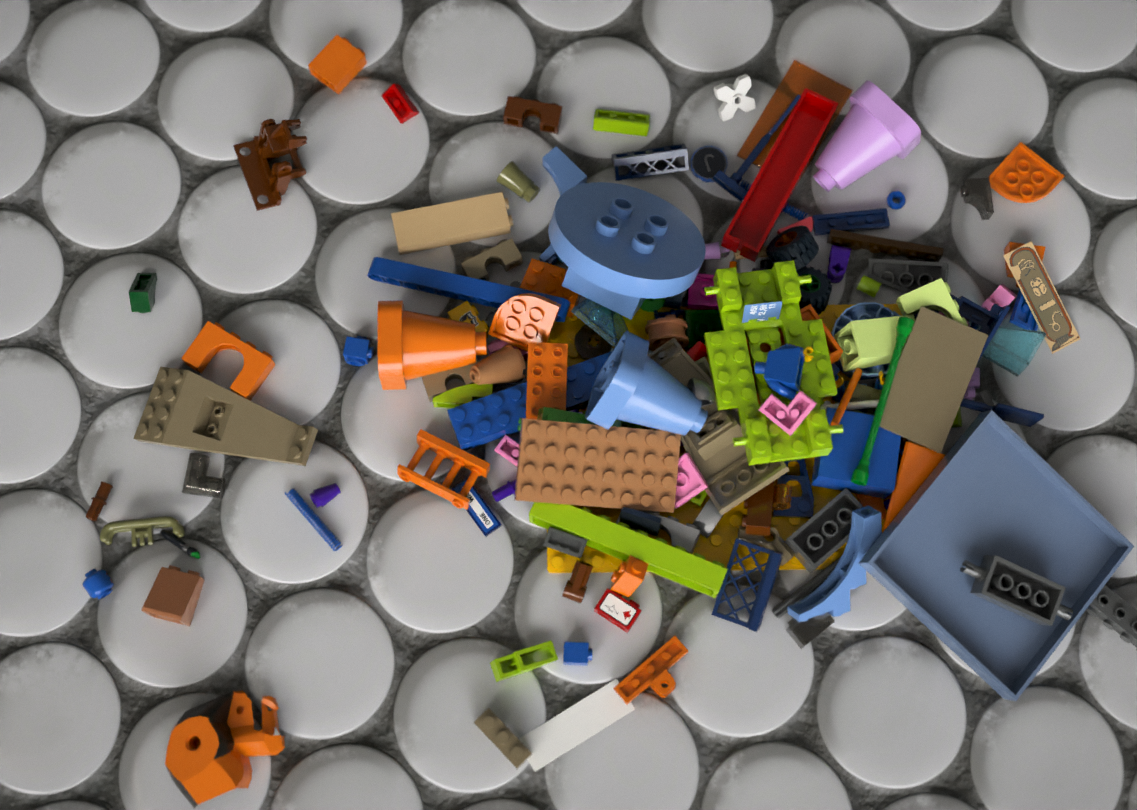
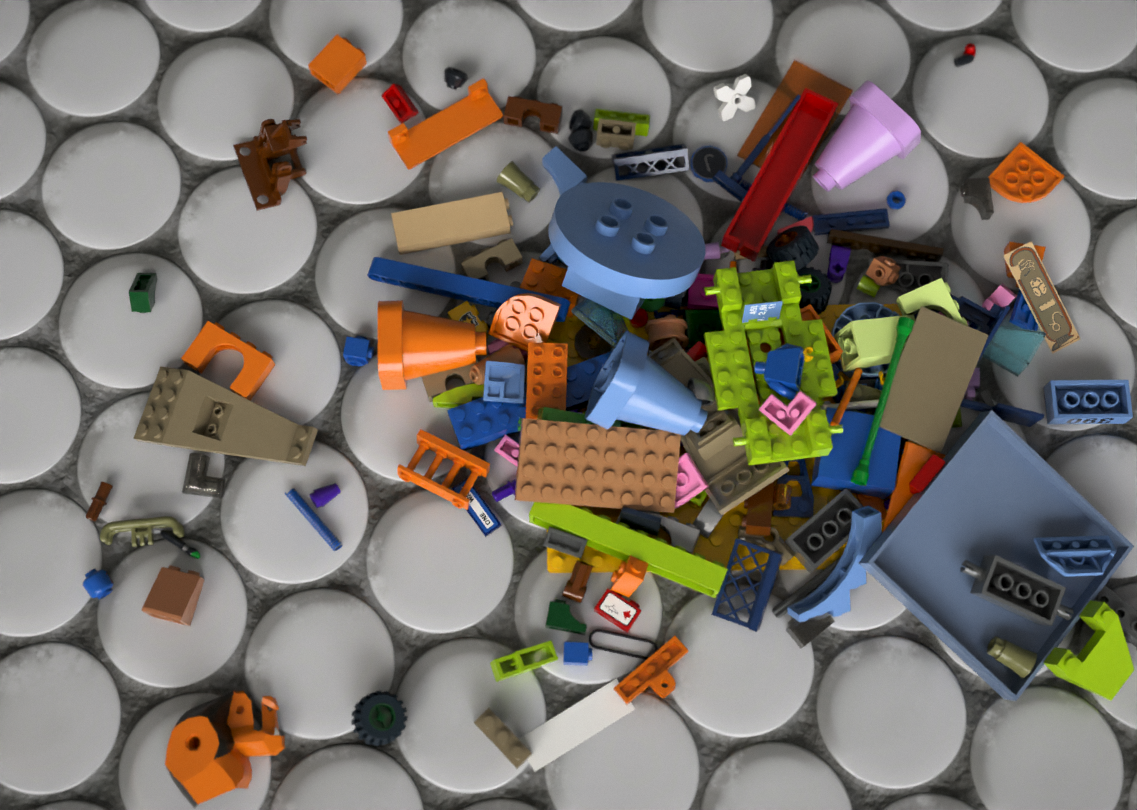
none -> black wheel [351,691,408,746]
none -> orange bracket [388,78,503,170]
none -> black cone [444,67,468,90]
none -> medium blue plate [483,361,525,404]
none -> dark green arch [545,599,587,635]
none -> black cone [568,128,593,152]
none -> black cone [569,109,592,132]
none -> black piece [589,629,658,660]
none -> dark tan brick [596,119,636,150]
none -> red tile [629,308,648,328]
none -> nougat brick [866,256,901,286]
none -> red slope [909,454,945,494]
none -> arm [954,43,976,67]
none -> olive plant [986,636,1037,678]
none -> medium blue wedge [1033,535,1117,577]
none -> lime wedge [1043,600,1135,701]
none -> medium blue brick [1044,380,1133,424]

